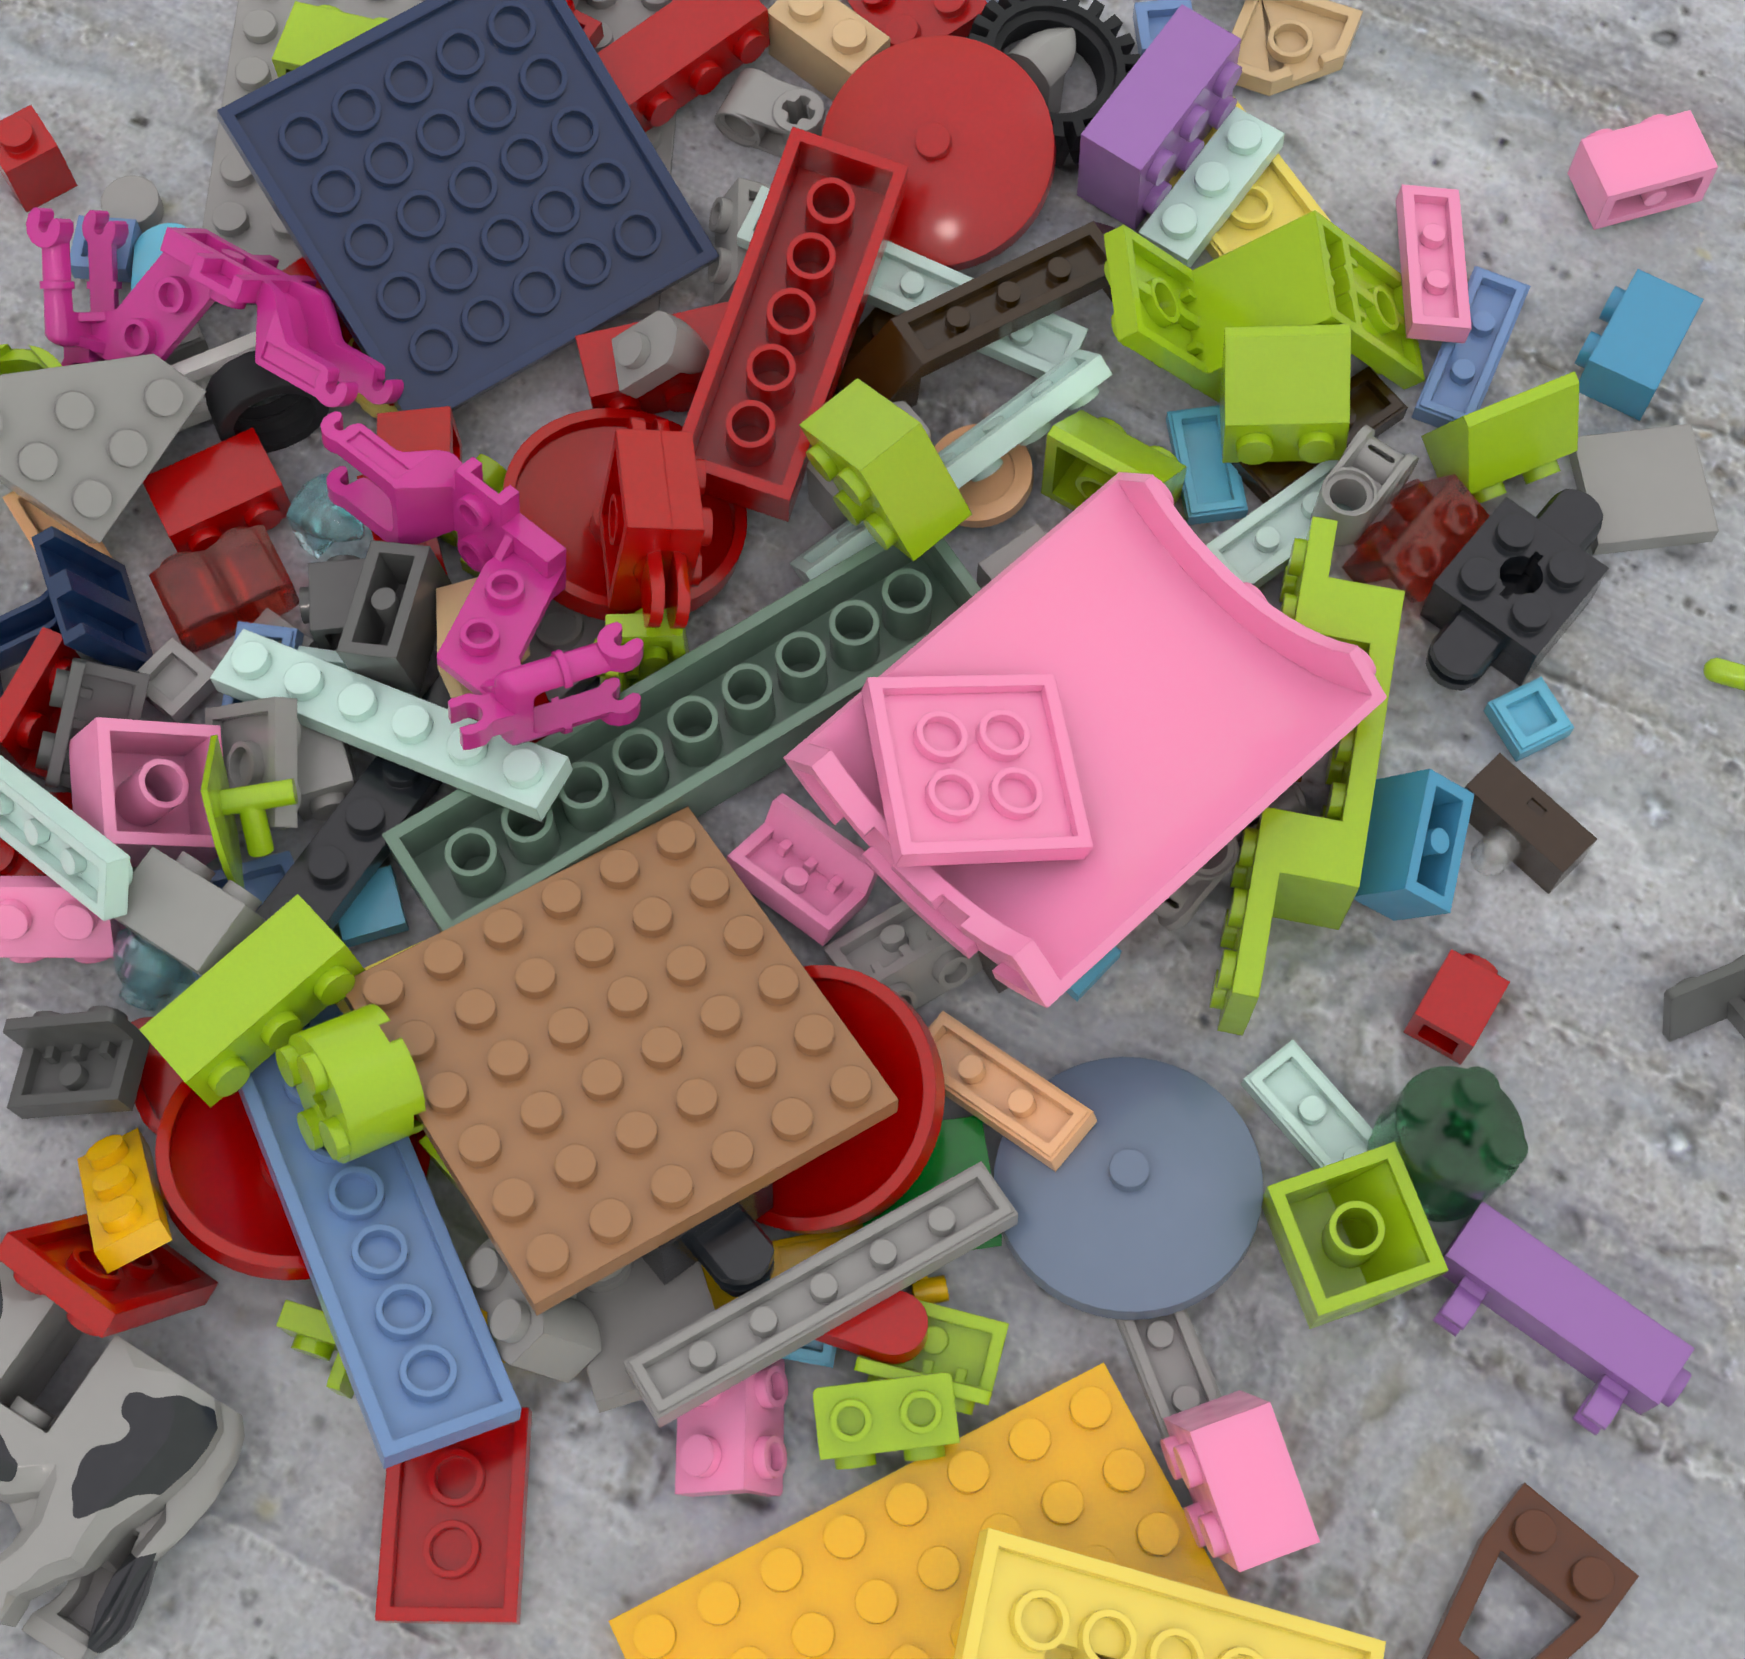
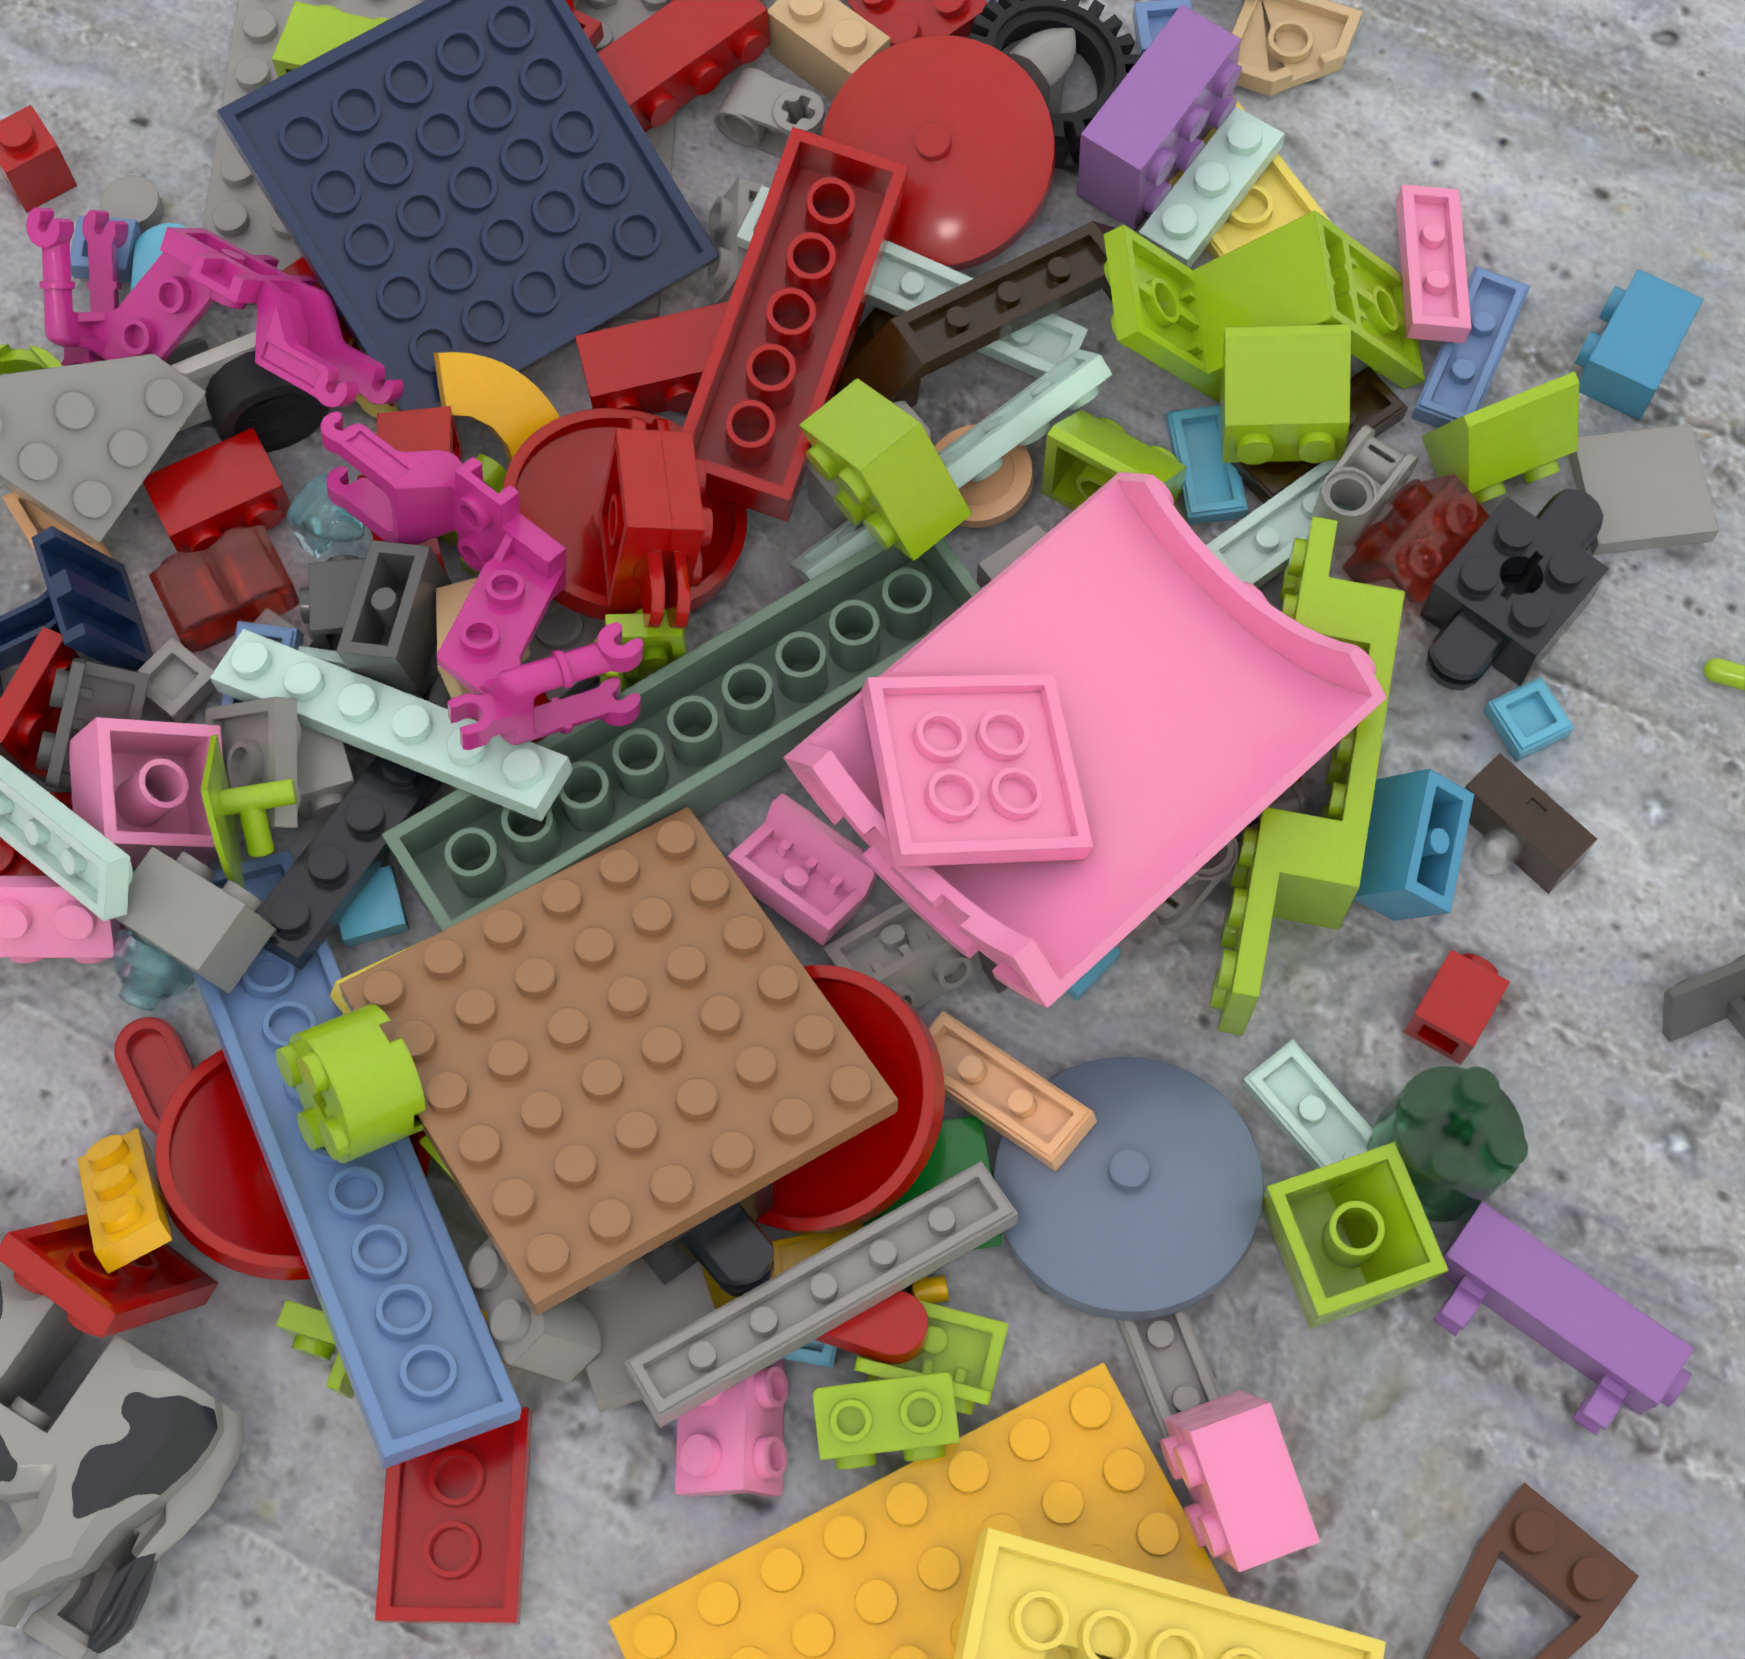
dark grey bracket [3,1006,150,1119] -> none
lime brick [139,894,366,1108] -> none
light grey plate [611,310,710,399] -> none
bright pink brick [1568,110,1718,230] -> none
none -> yellow tile [433,352,560,464]

